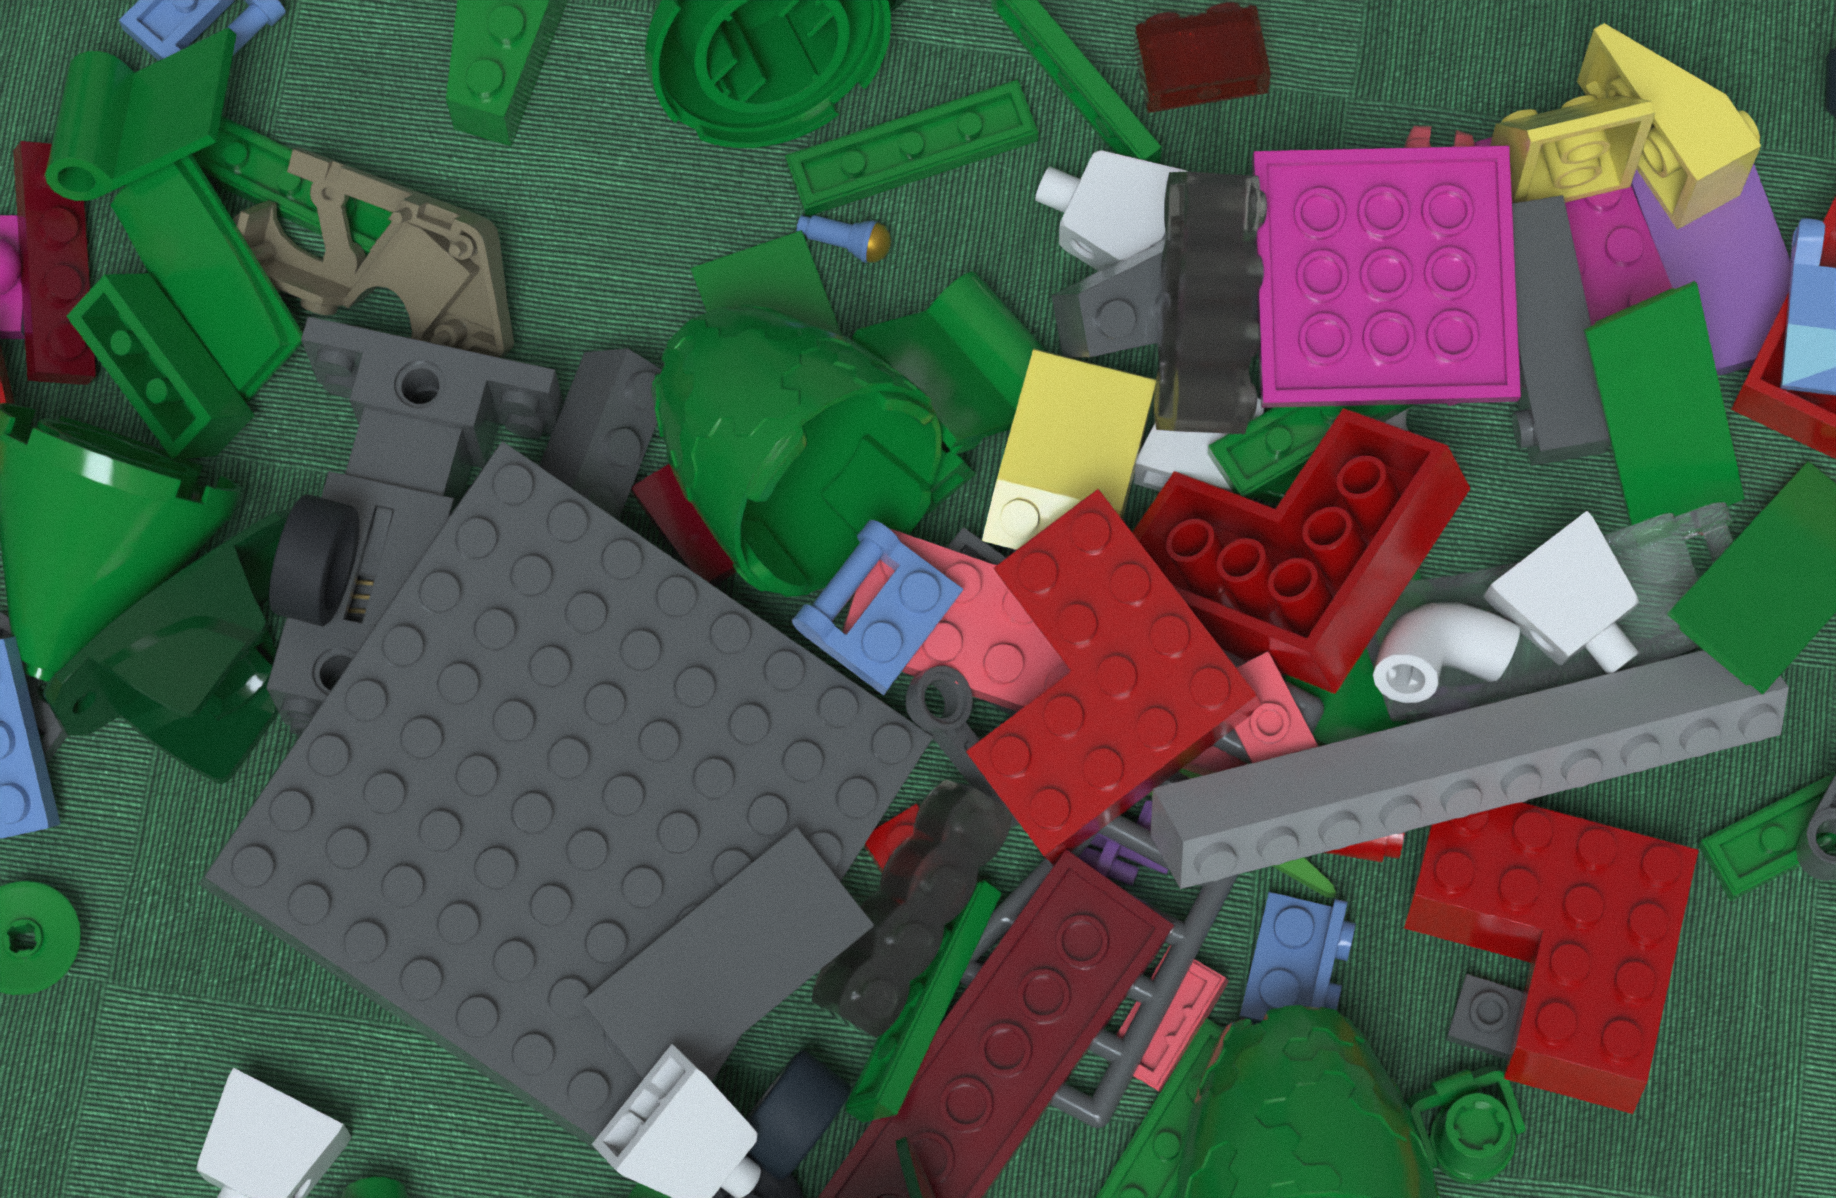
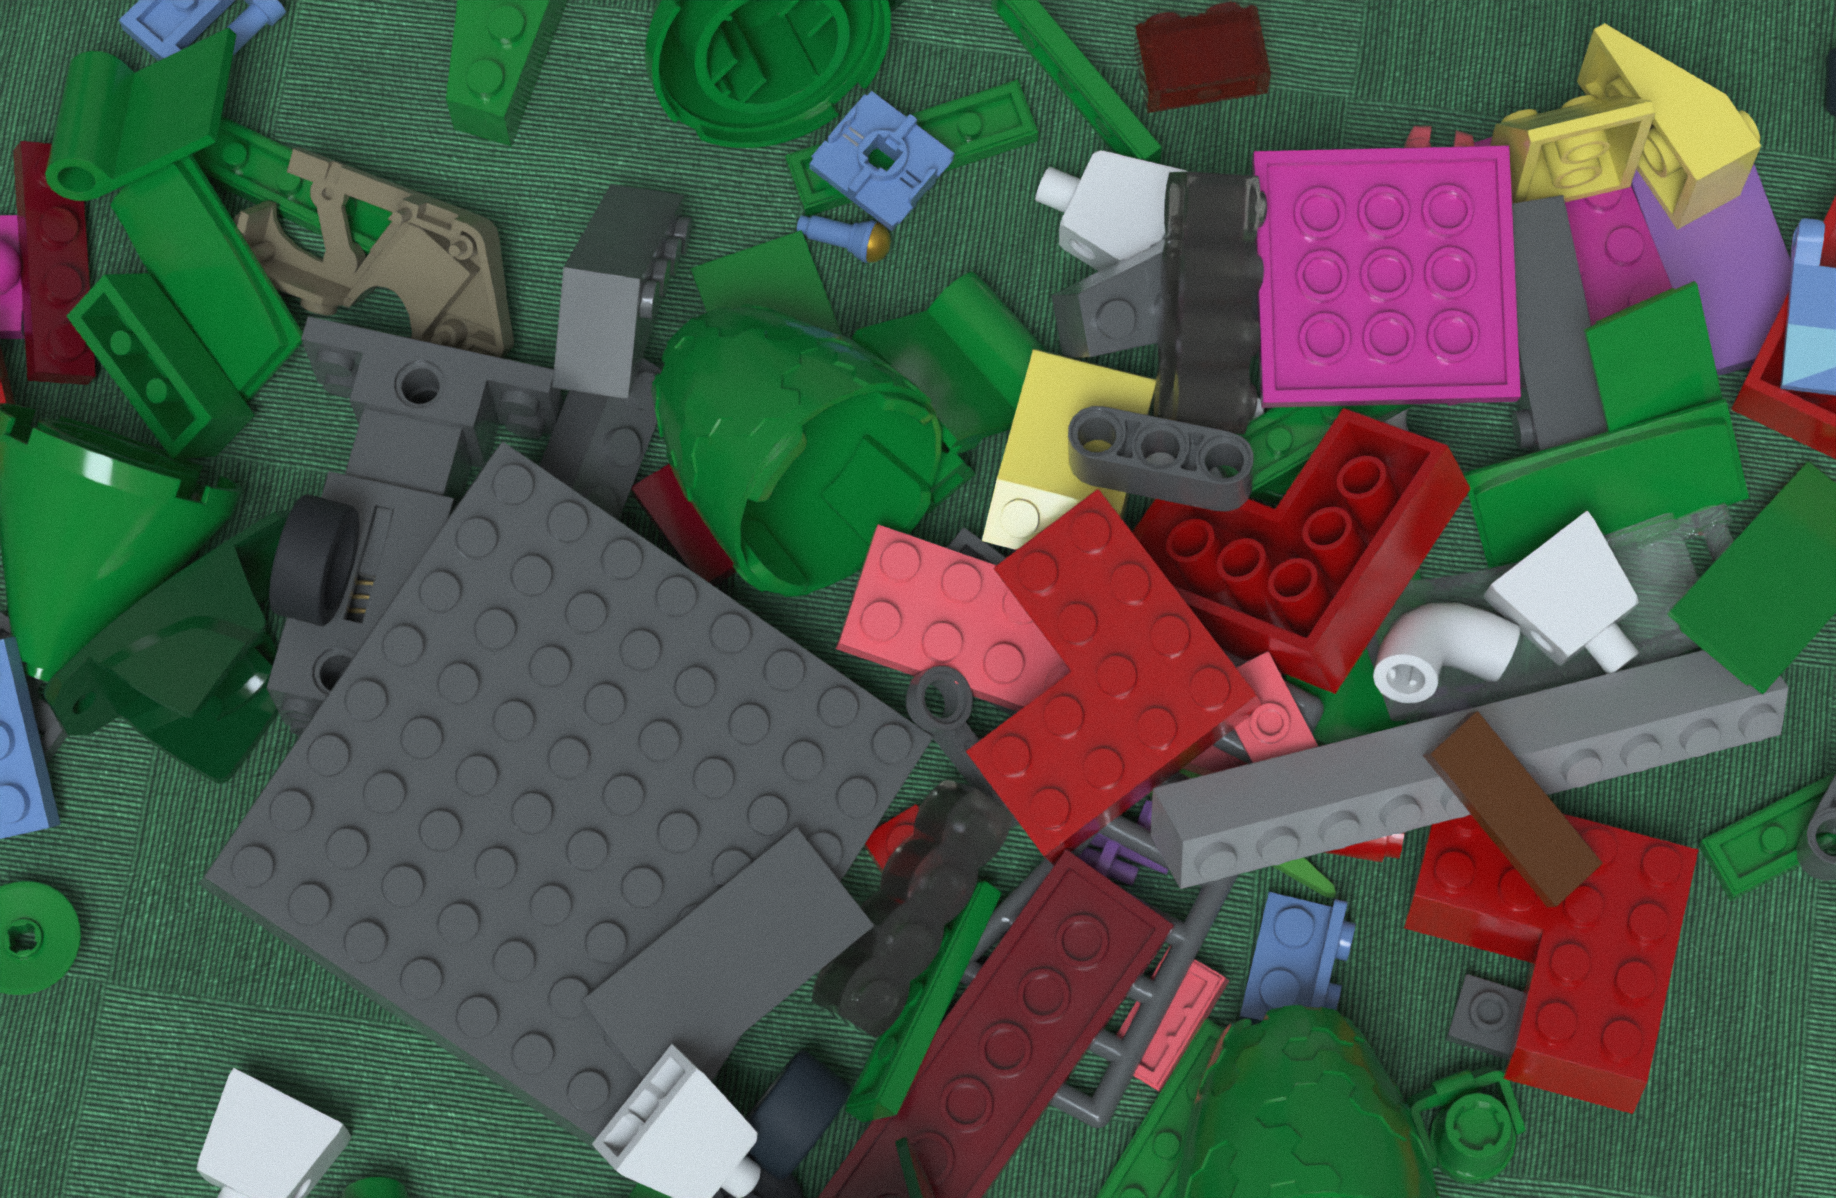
medium blue plate [792,520,963,695] -> none
none -> dark grey wedge [552,184,692,399]
none -> medium blue piece [809,91,954,231]
none -> dark grey beam [1068,406,1253,511]
none -> reddish brown tile [1423,711,1603,907]
none -> green piece [1463,398,1749,572]

